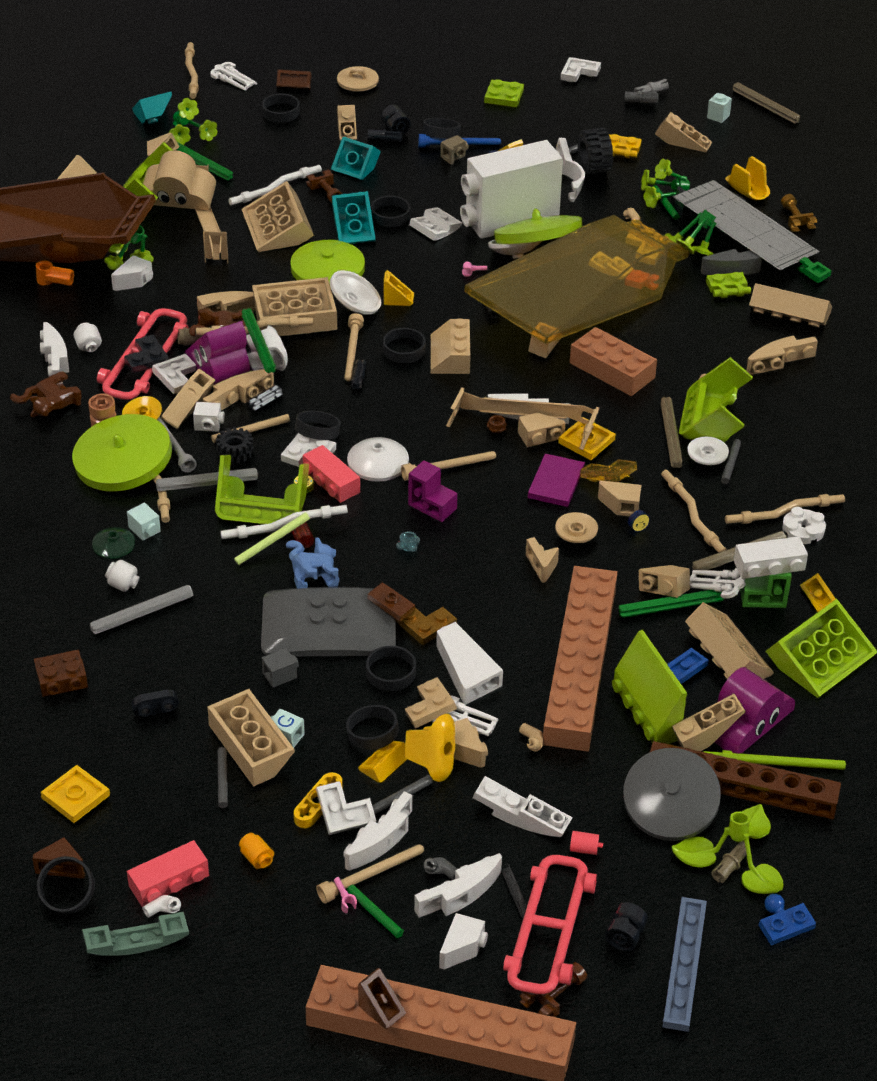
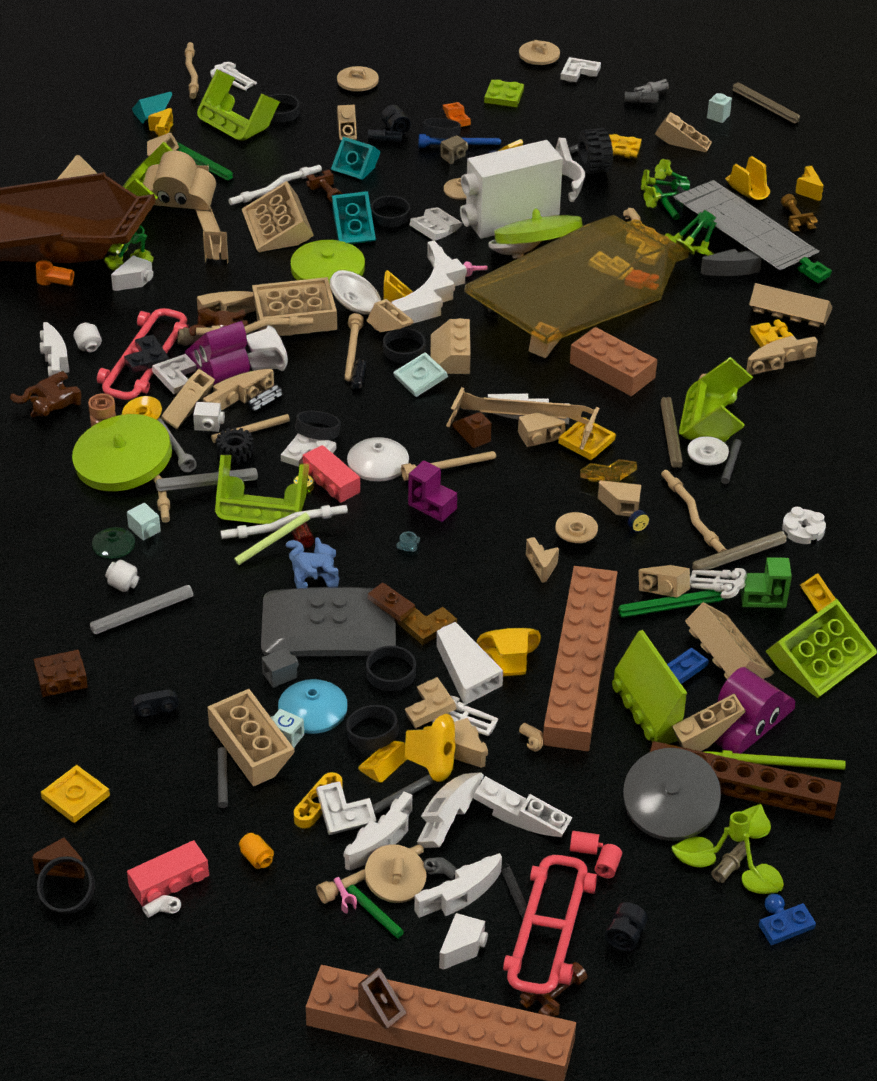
sand green slope [82,912,189,956] -> none
lime plant [169,98,218,145] -> none
green axle [242,308,276,373] -> none
reddish brown plate [276,70,311,90] -> none
reddish brown plate [487,415,507,434] -> none
magenta tile [528,454,585,507] -> none
sand blue plate [662,897,707,1032] -> none
lime plate [706,272,751,298] -> none
tan bar [725,494,845,524] -> none
white brick [734,536,808,579] -> none
none -> yellow slope [148,108,173,137]
none -> lime windscreen [197,69,280,141]
none -> medium azure dish [278,679,347,734]
none -> tan shield [364,844,426,903]
none -> tan slope [367,299,414,332]
none -> white arch [392,240,467,323]
none -> light aqua plate [393,352,448,397]
none -> white slope [417,773,484,848]
none -> orange slope [443,102,471,127]
none -> tan dish [444,178,466,200]
none -> reddish brown slope [452,412,491,448]
none -> yellow piece [476,628,541,676]
none -> tan shield [519,40,560,65]
none -> coral piece [595,844,622,878]
none -> yellow plate [750,319,793,347]
none -> yellow slope [796,166,824,201]

